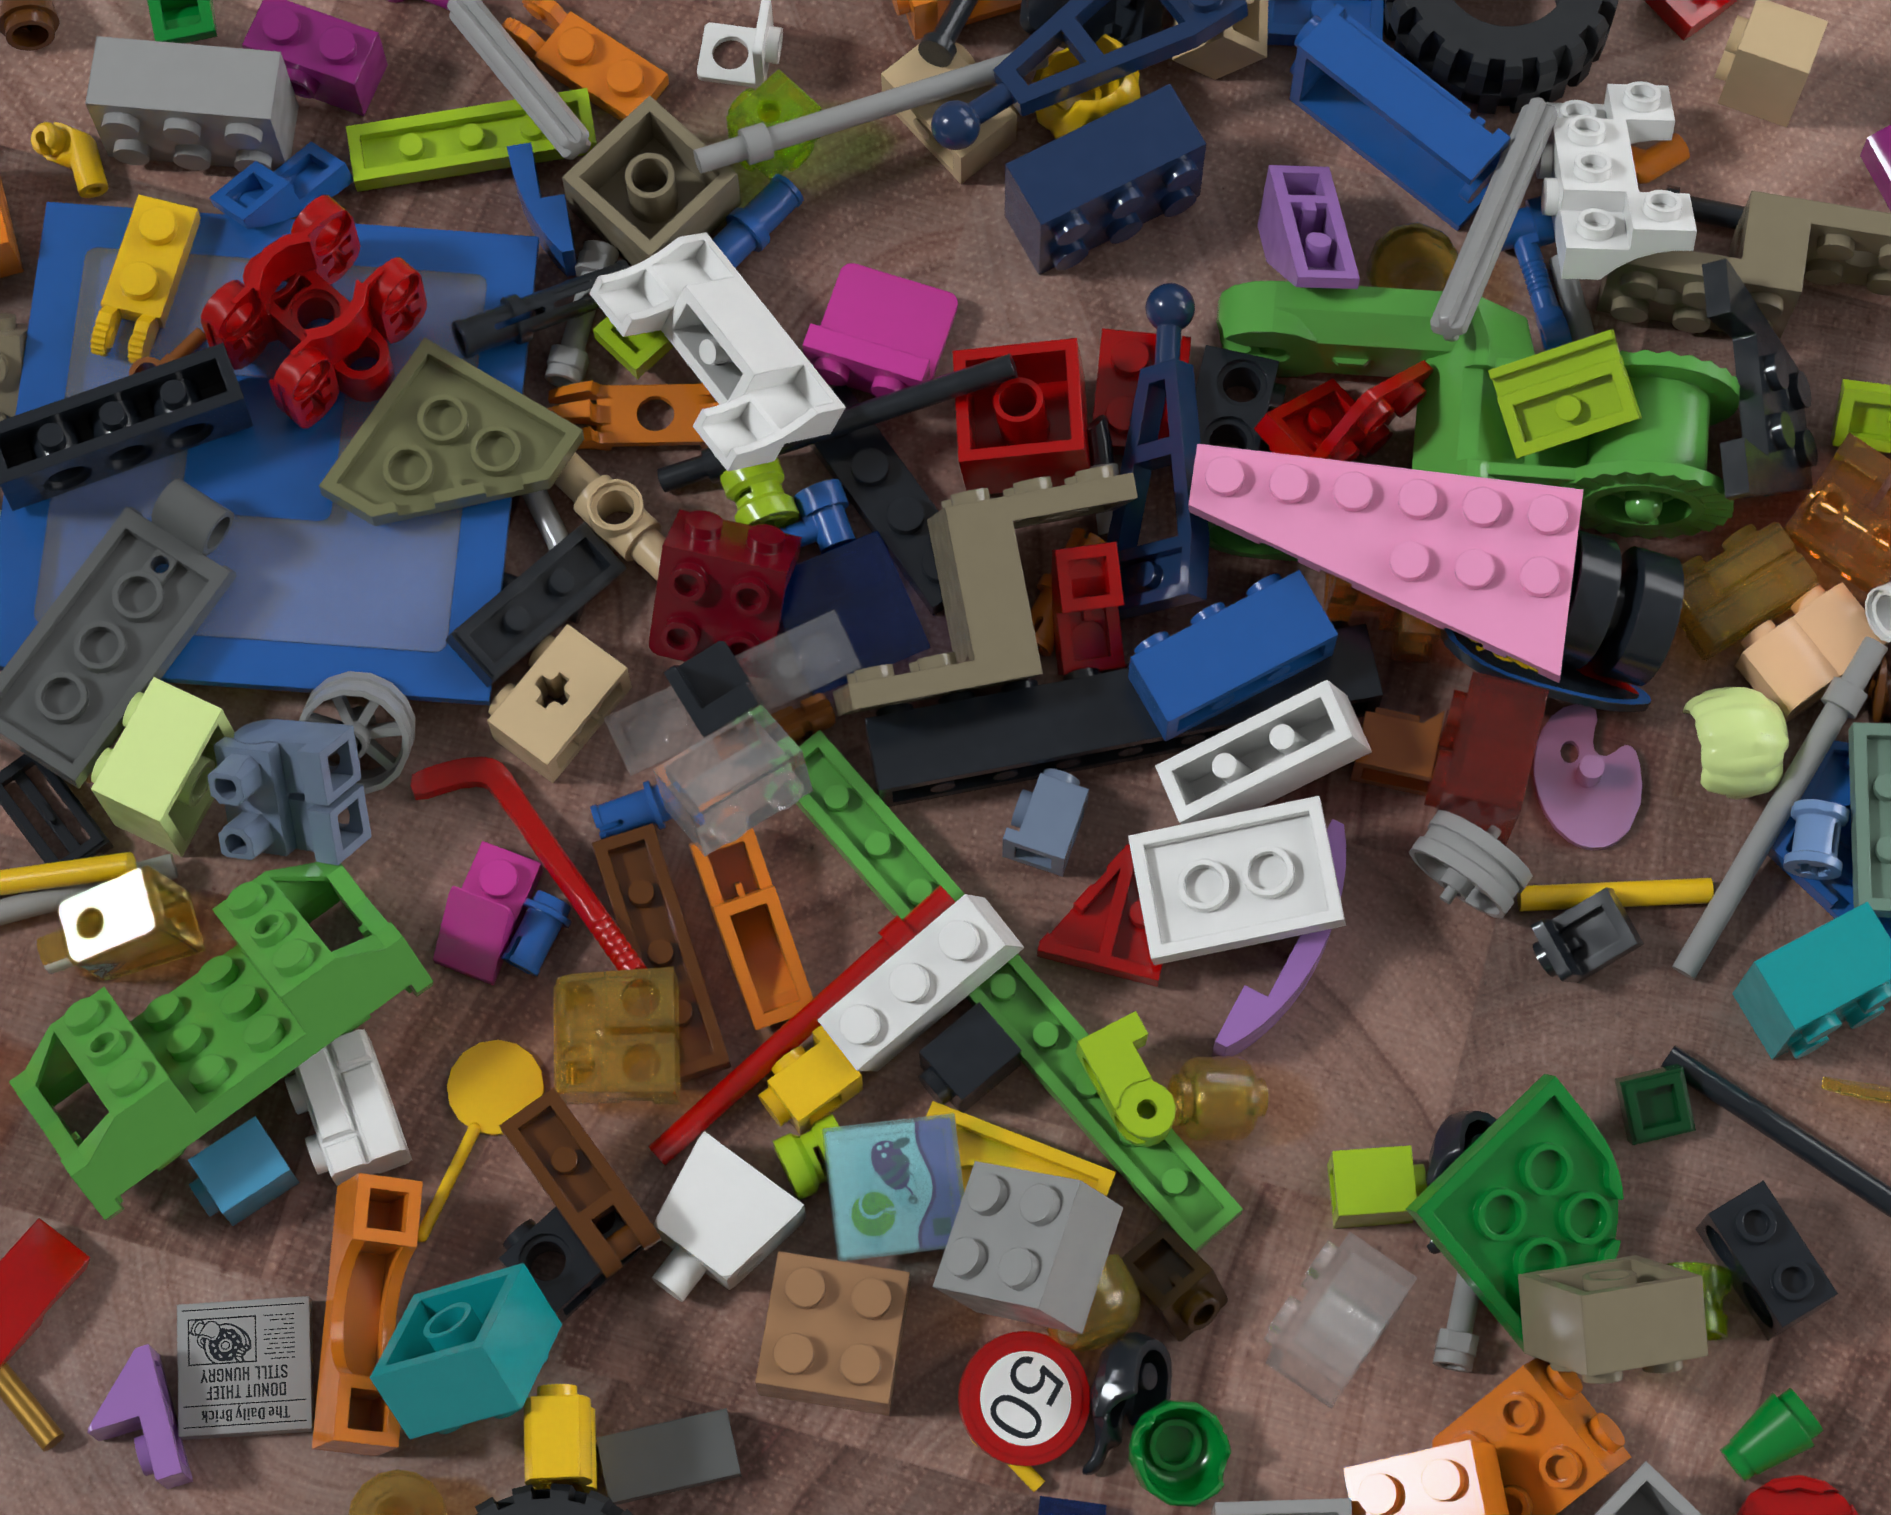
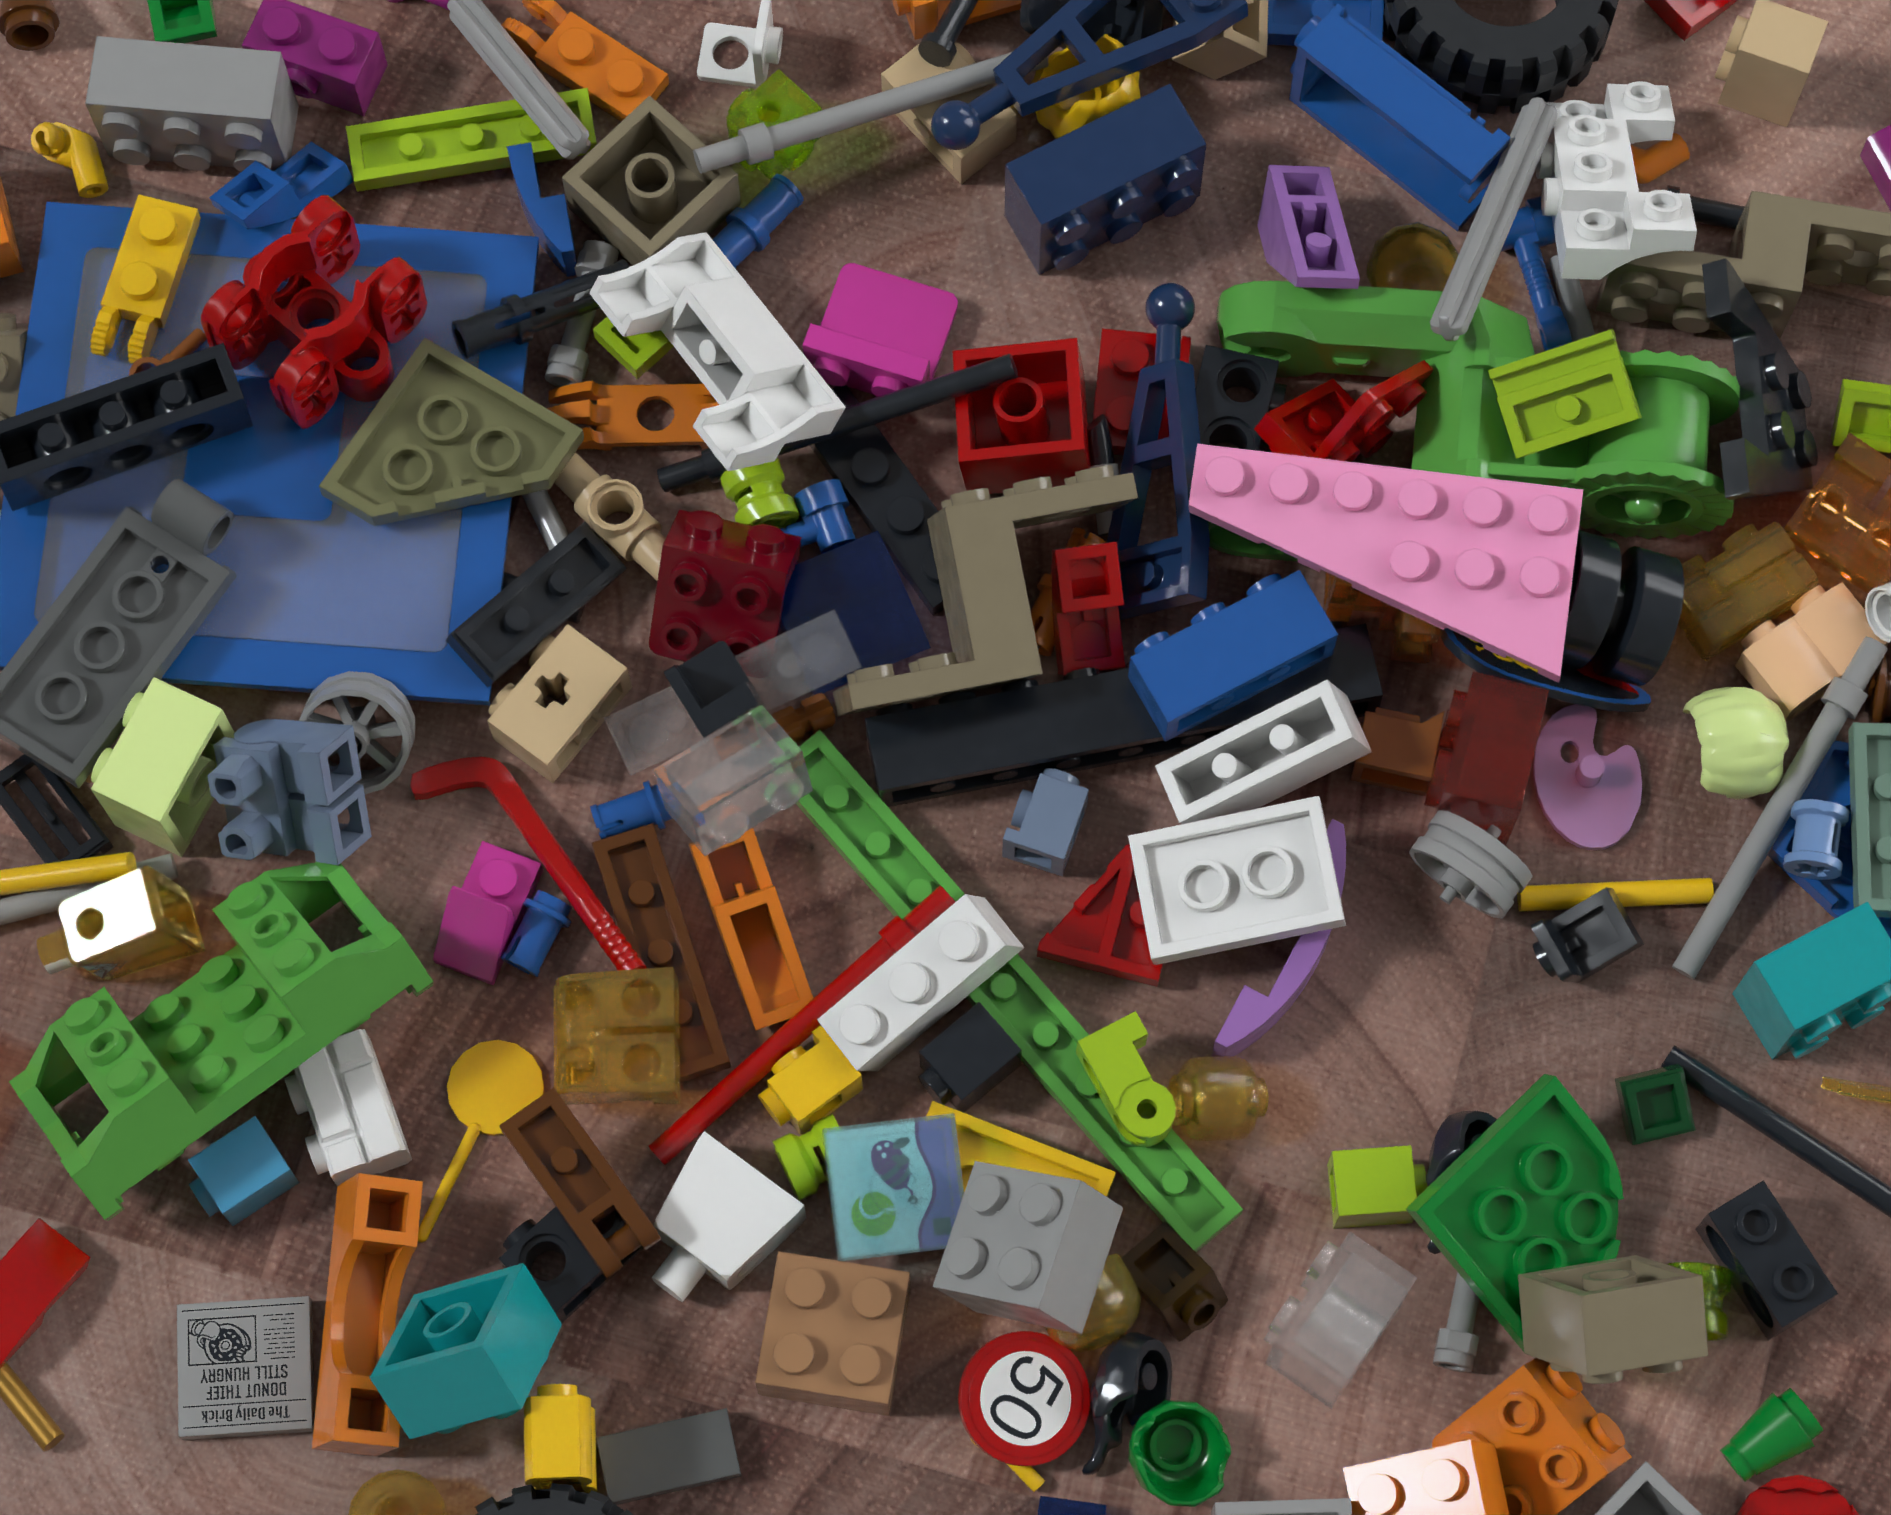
medium lavender slope [88,1344,193,1489] -> none

